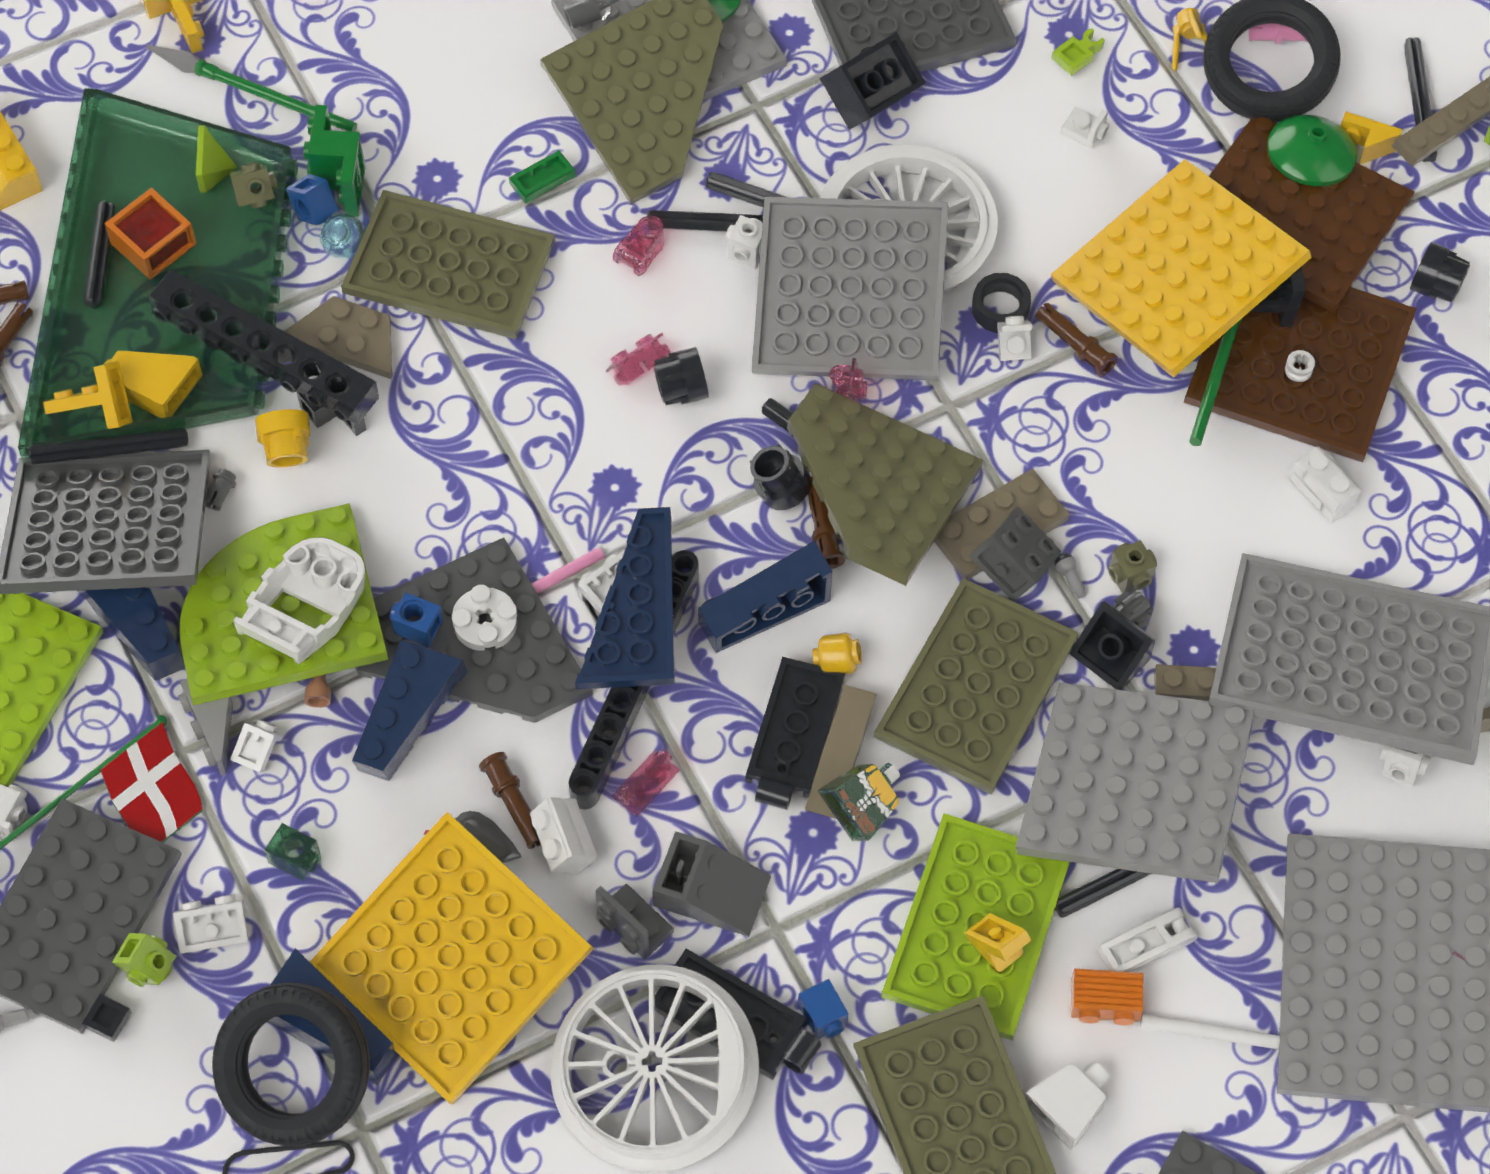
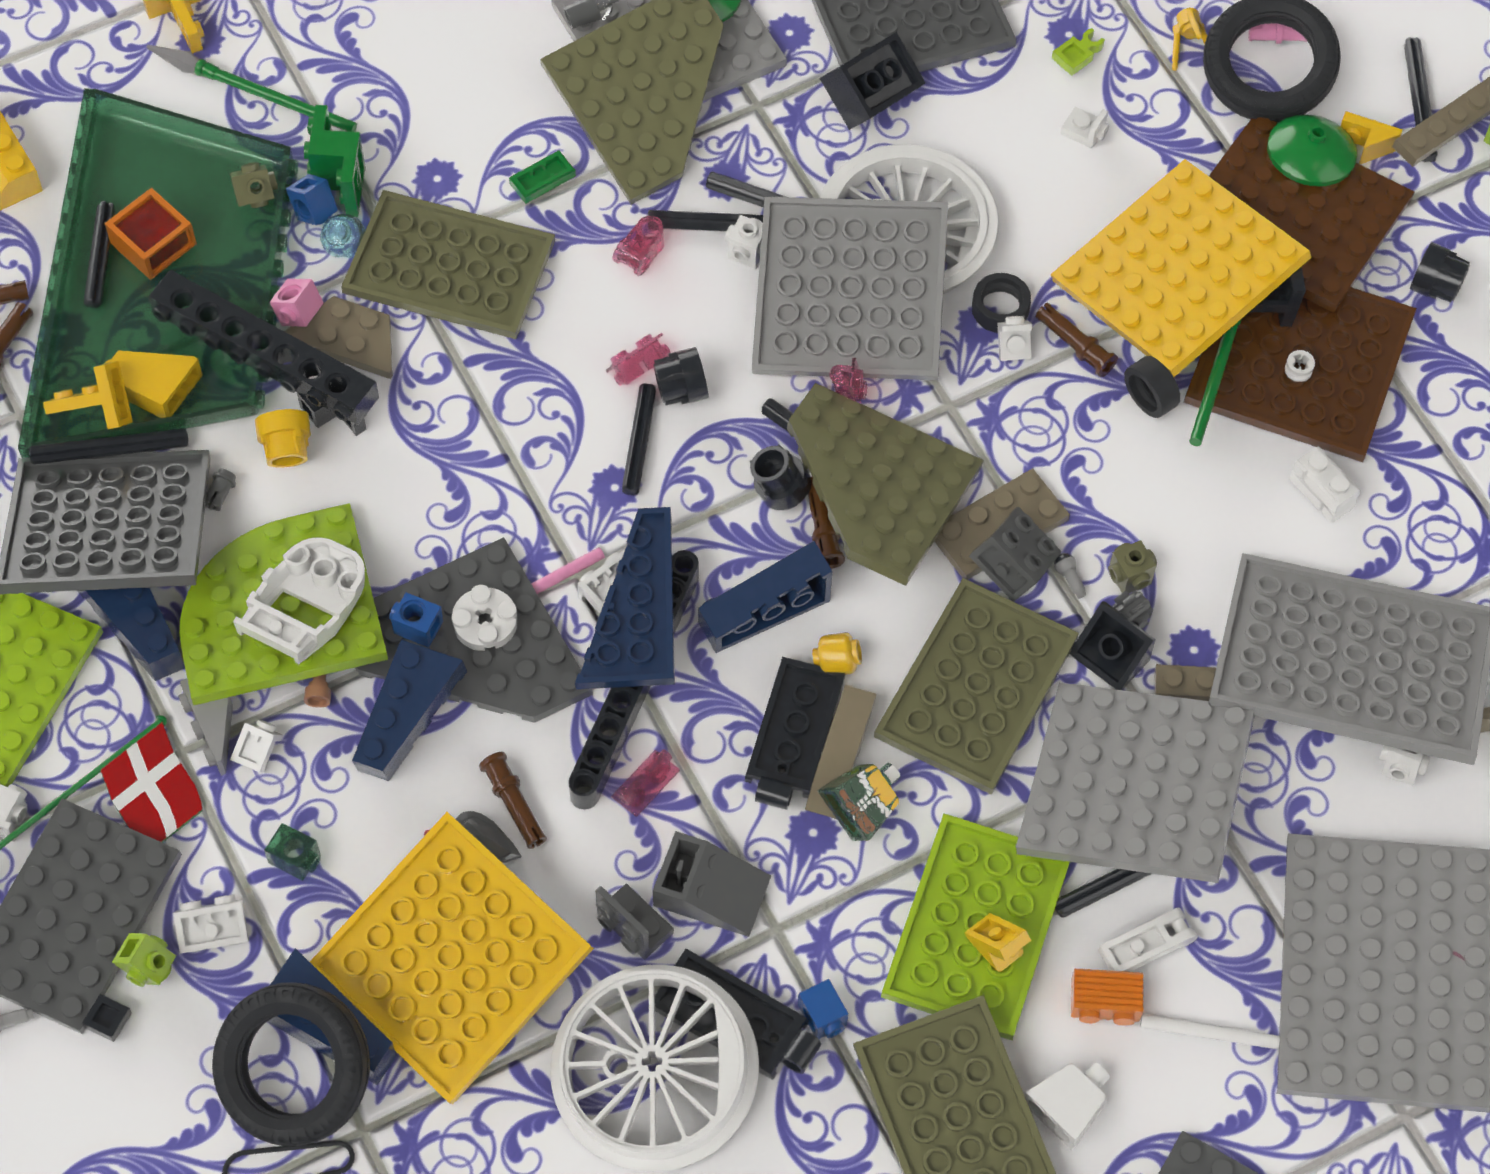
lime slope [196,126,237,193] -> none
white brick [530,797,598,874] -> none
none -> bright pink brick [270,279,324,327]
none -> black axle [622,383,656,496]
none -> black tyre [1124,356,1181,418]

